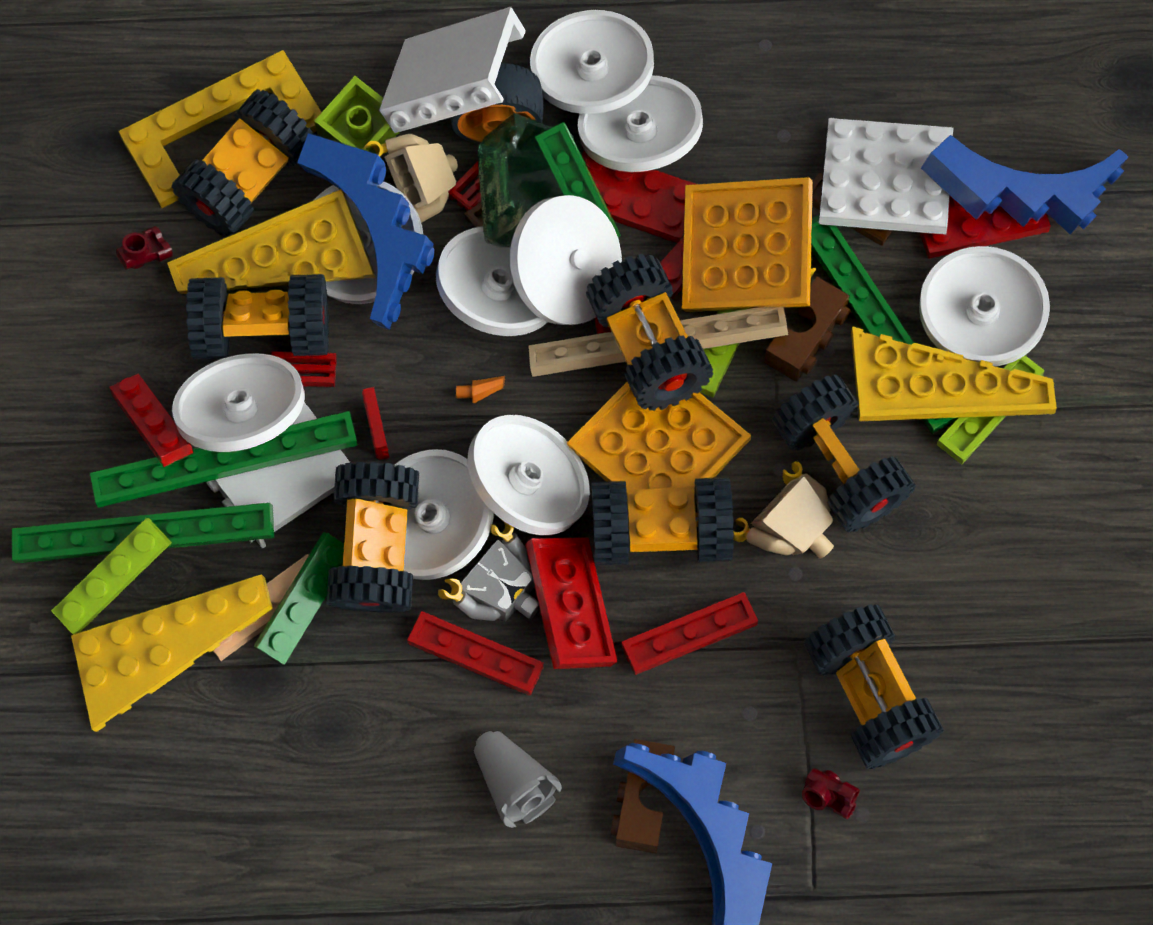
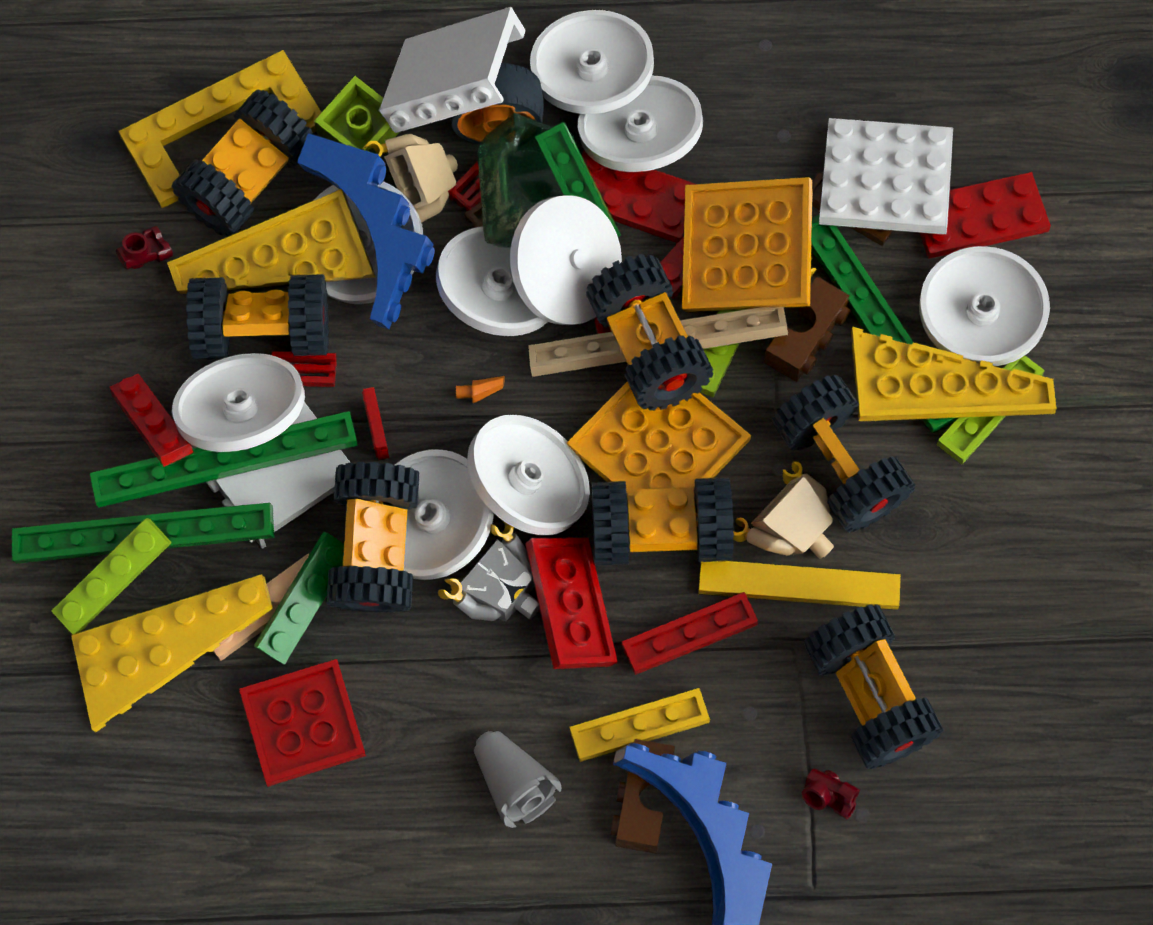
red plate [407,611,544,696] -> none
blue arch [921,135,1128,234] -> none
none -> red plate [239,659,366,787]
none -> yellow plate [570,688,710,762]
none -> yellow tile [699,561,901,610]

